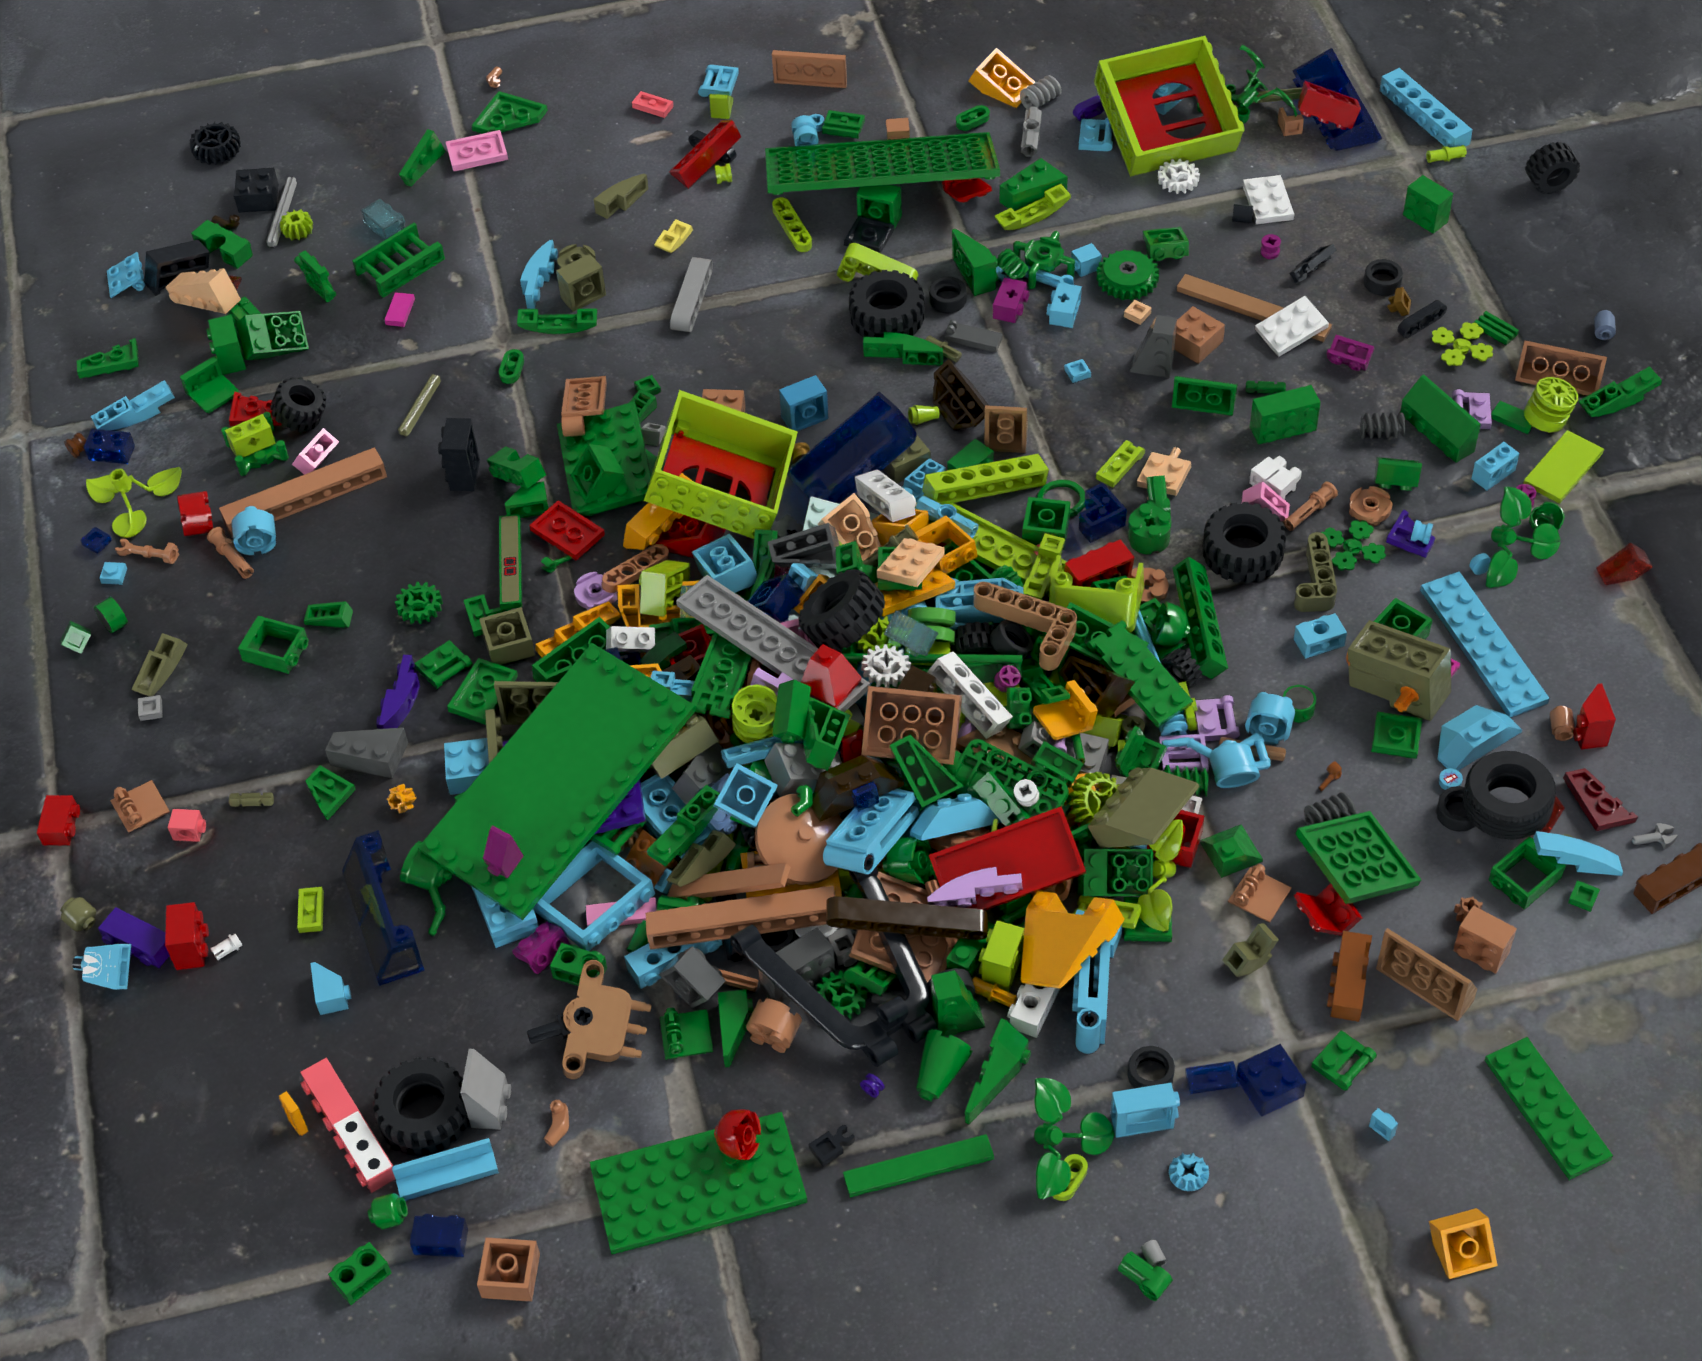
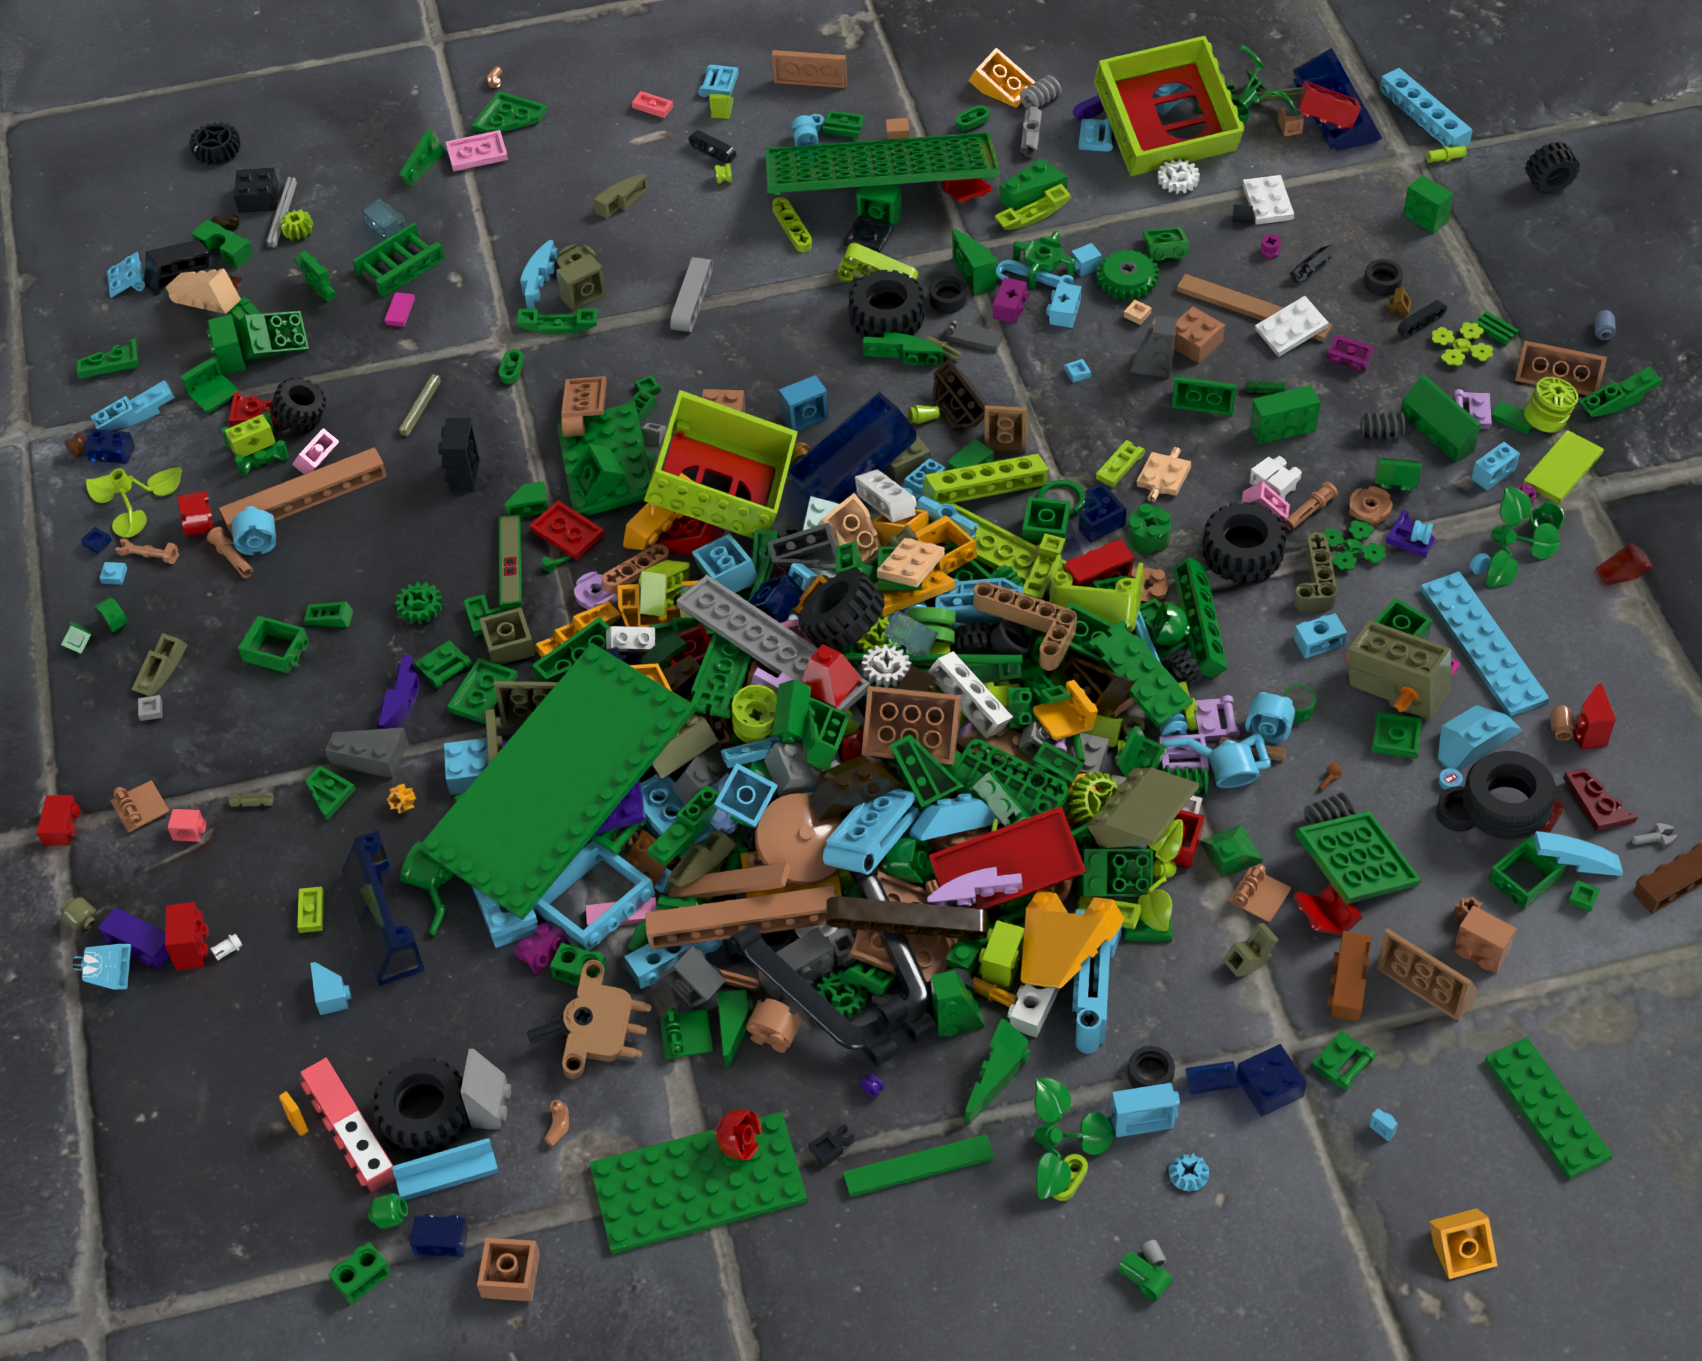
magenta slope [483,825,524,878] -> none
green arch [487,446,546,489] -> none
medium azure slope [651,671,695,702] -> none
light yellow slope [654,219,693,253] -> none
red slope [669,120,741,189] -> none
green arm [791,785,813,817] -> none
clear blue plate [852,781,879,812] -> none
green cone [916,1029,973,1101] -> none
magenta wheel [994,665,1021,692] -> none
green gear [997,248,1029,280] -> none
white wheel [1014,779,1039,807] -> none
green piece [1146,475,1171,514] -> none

